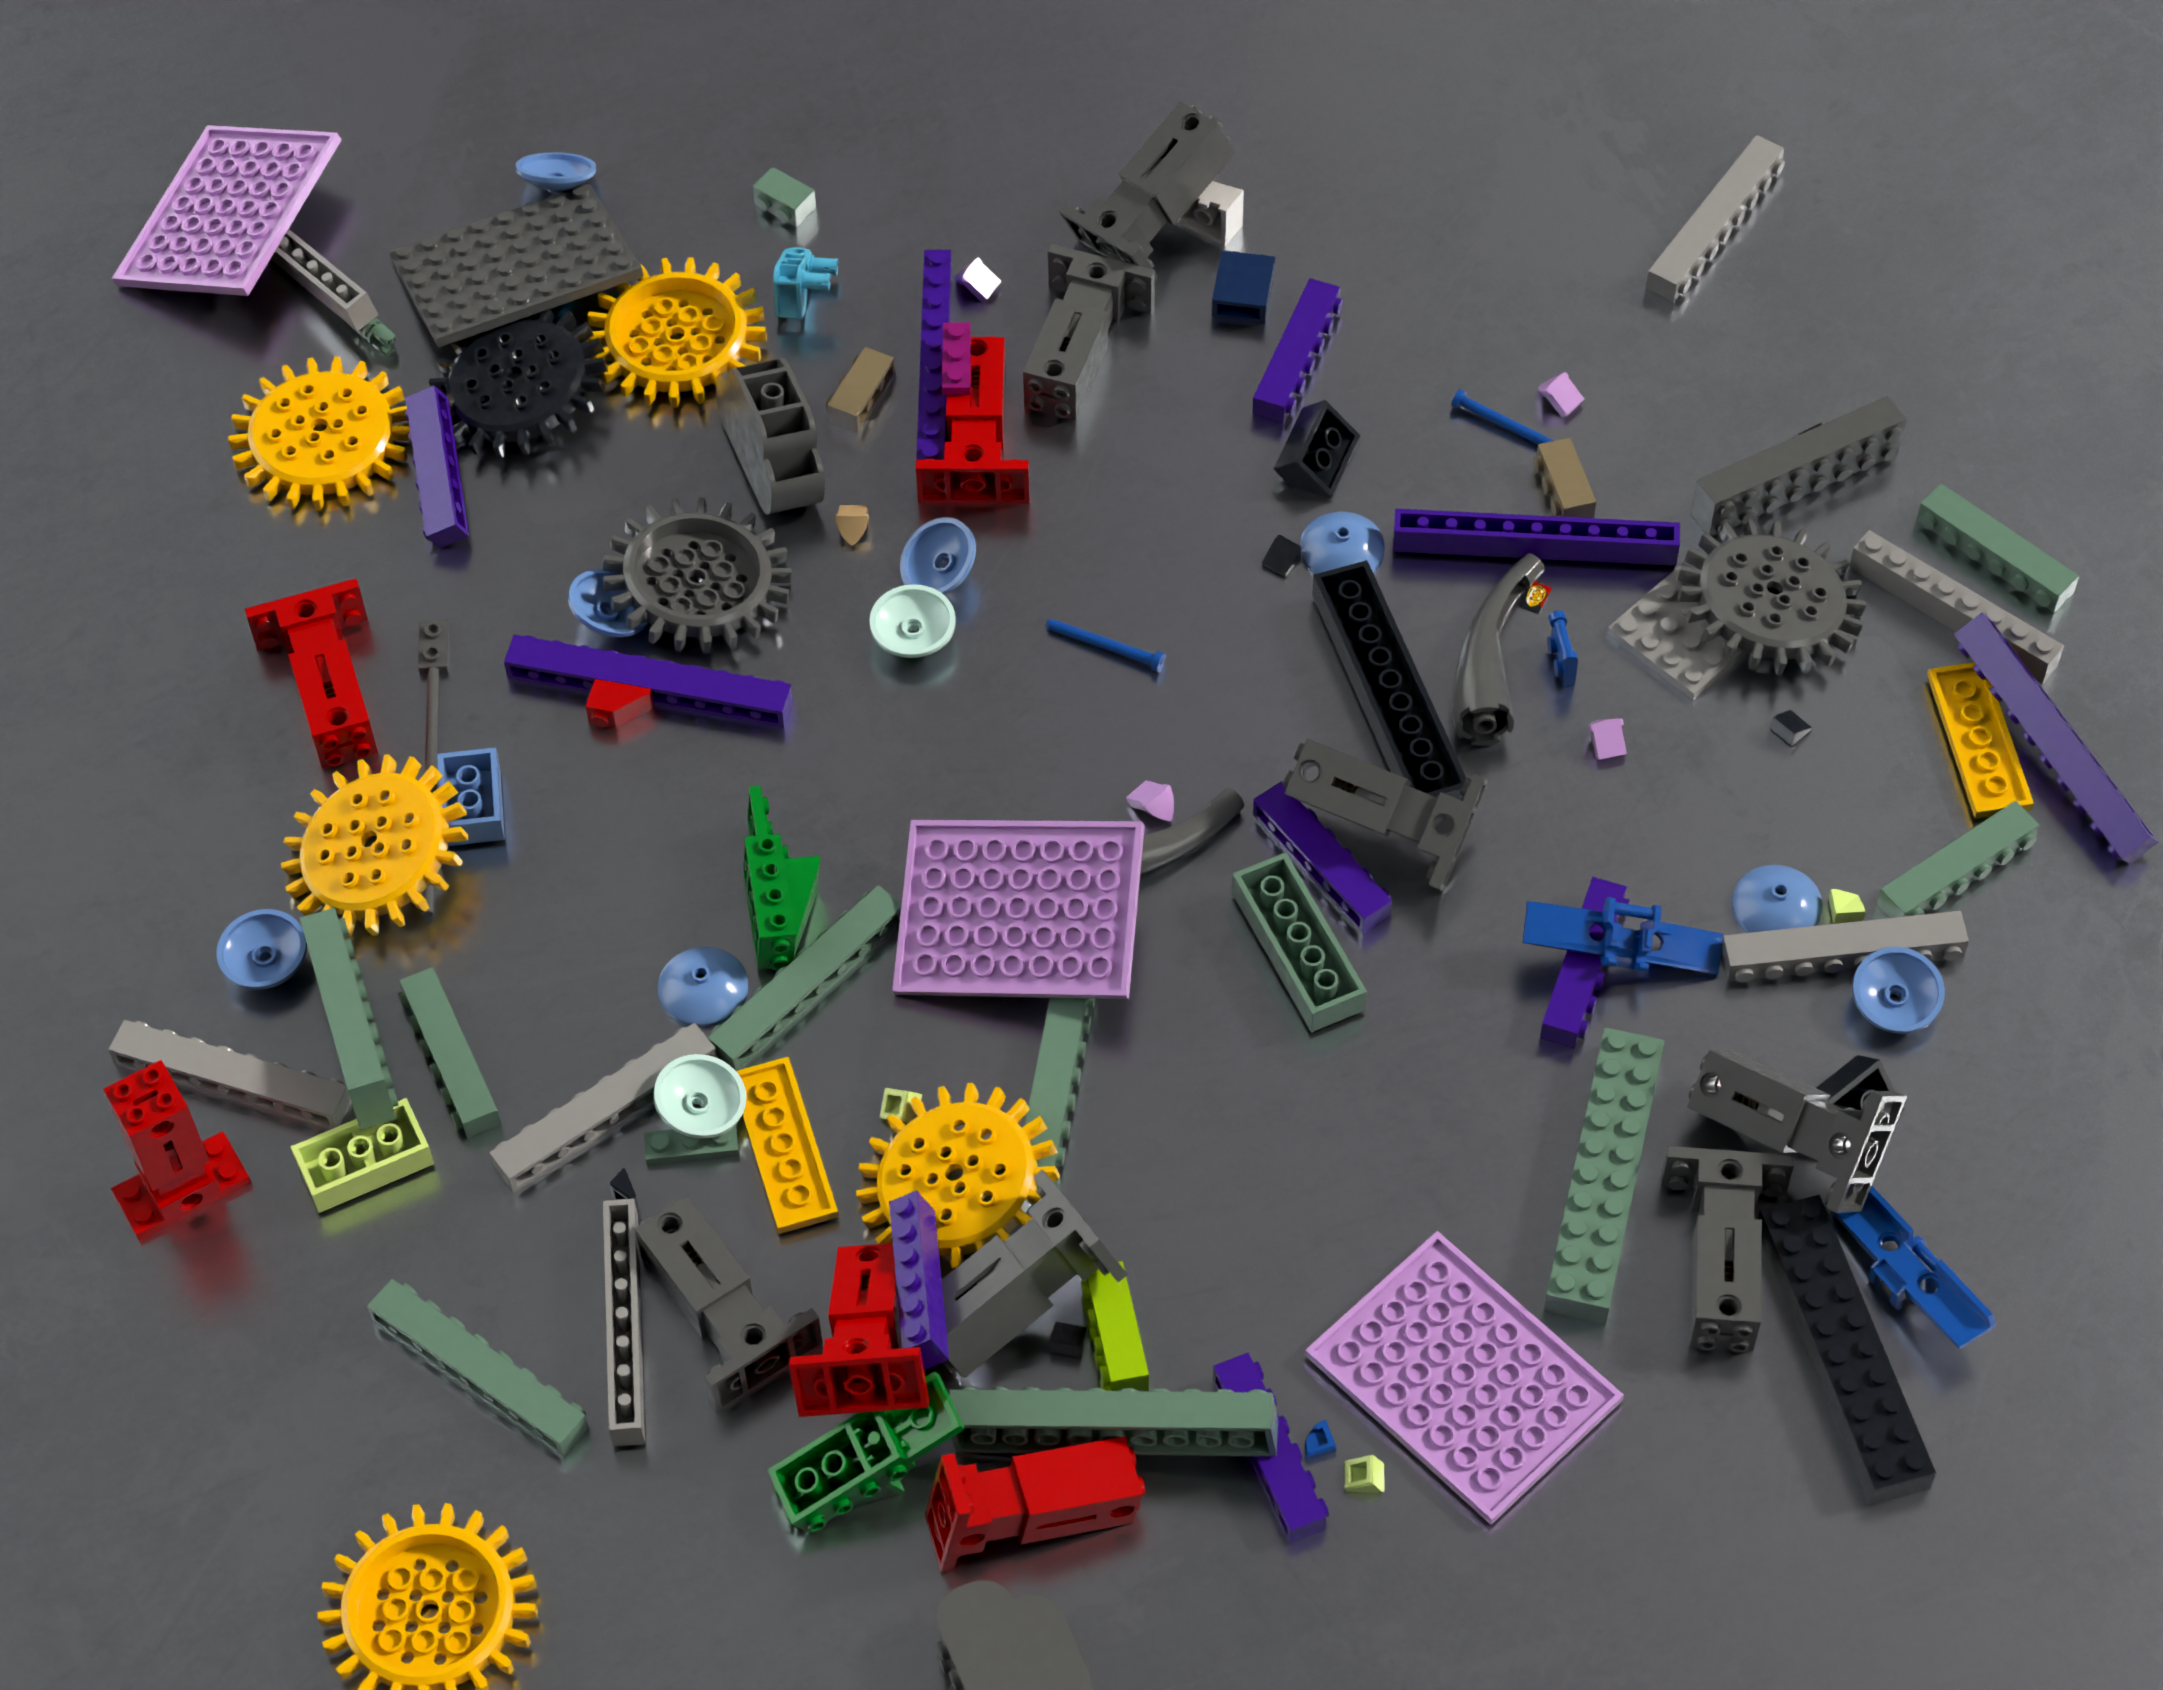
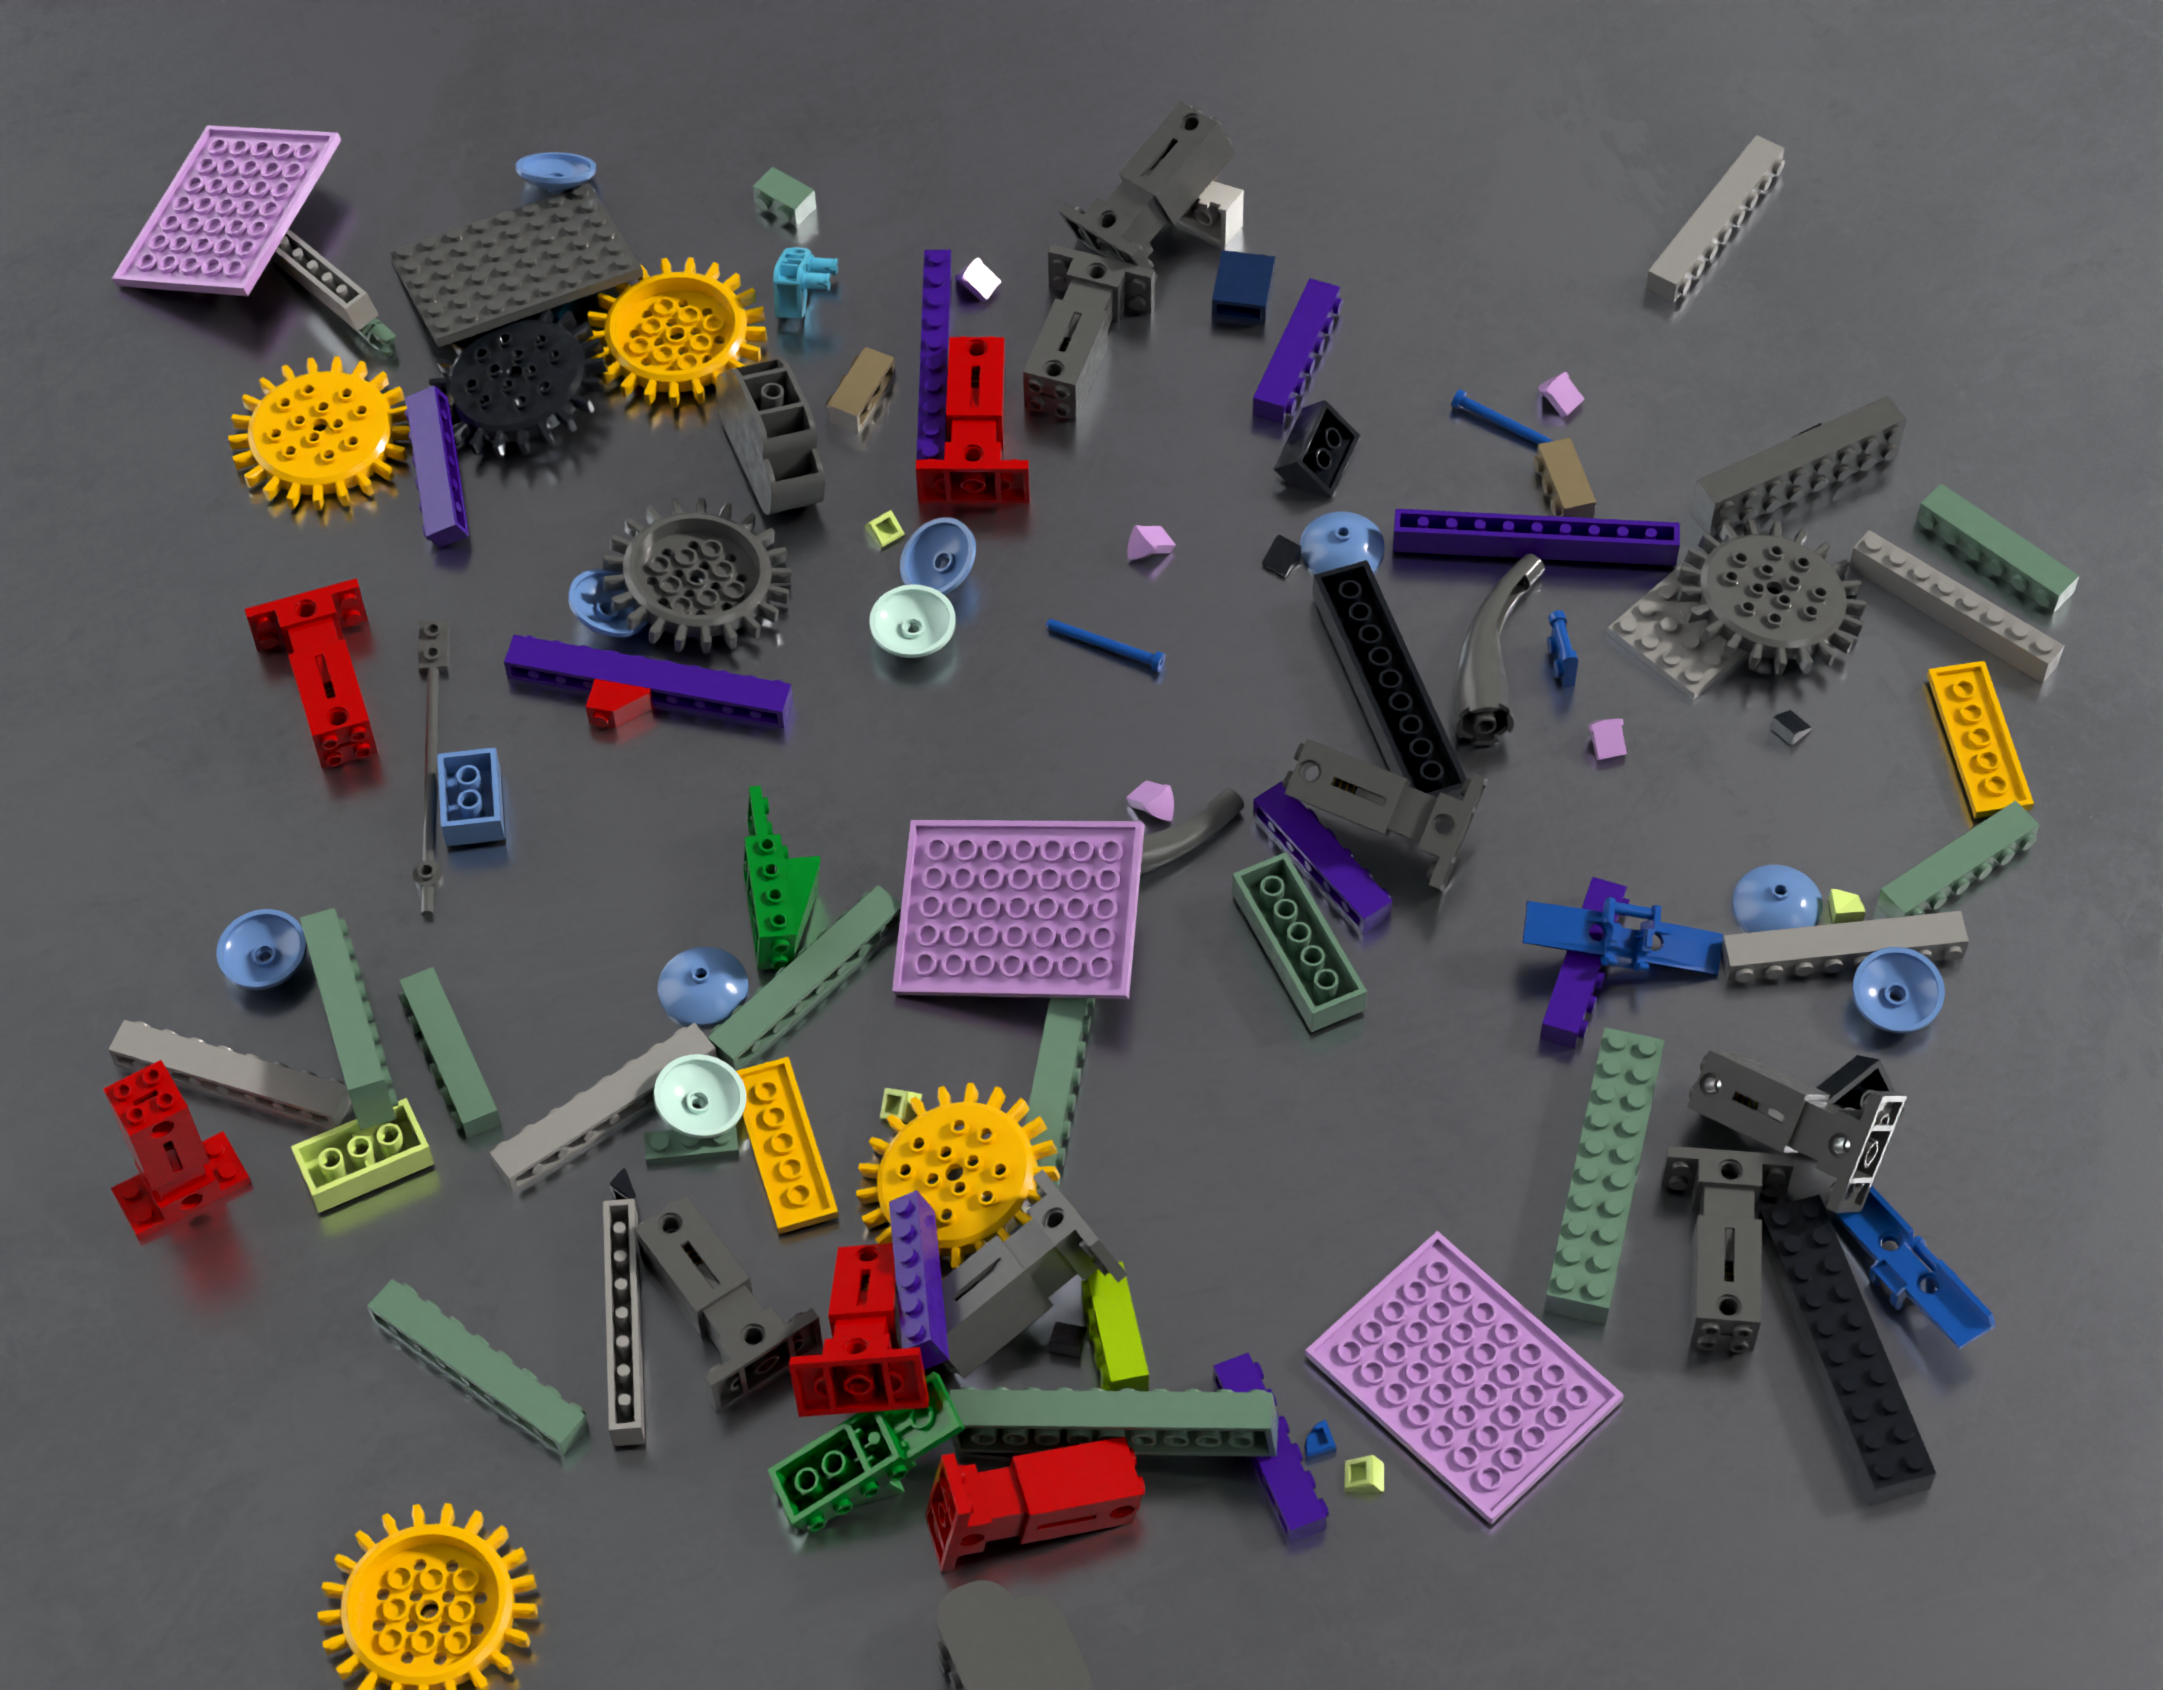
yellow gear [281,754,468,937] -> none
tan tile [834,505,869,546] -> none
magenta plate [942,322,971,395] -> none
sticker [1519,582,1552,613] -> none
dark purple brick [1954,613,2159,864] -> none
none -> yellowish green slope [863,510,905,548]
none -> lavender tile [1128,525,1176,560]

